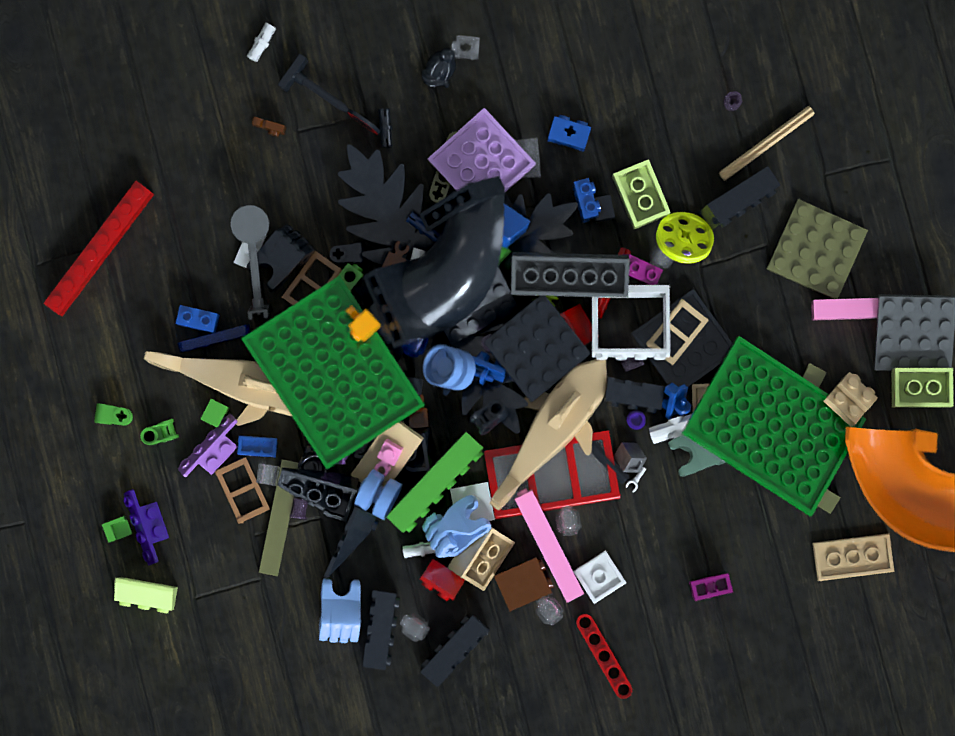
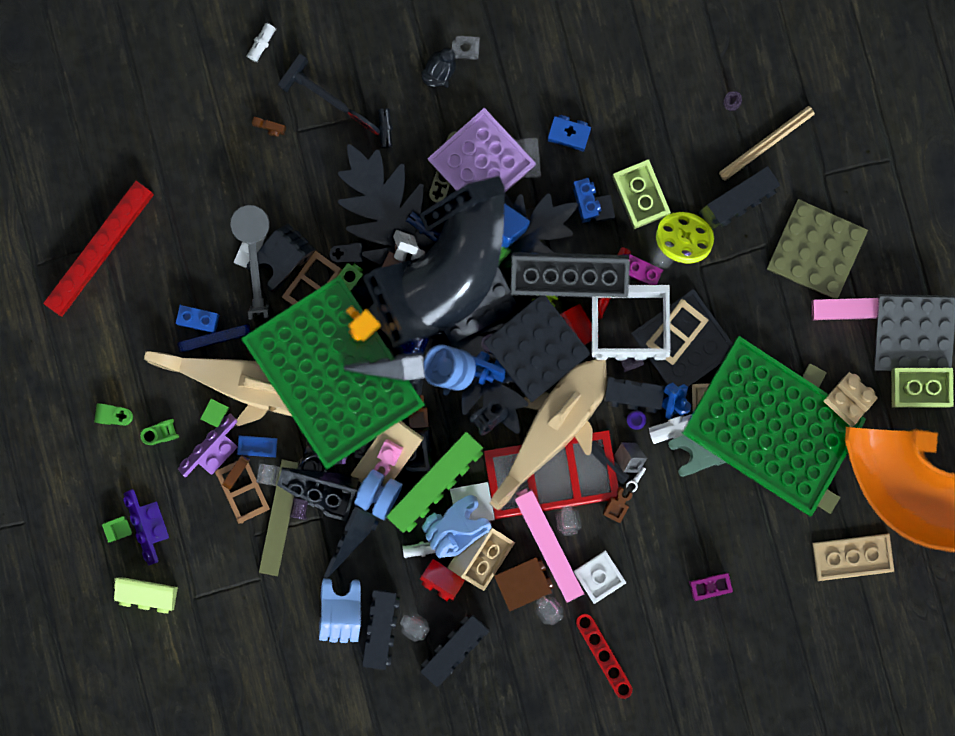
none -> reddish brown beam [222,455,250,490]
none -> wedge [344,352,425,384]
none -> white tile [393,230,419,261]
none -> reddish brown plate [602,486,633,523]

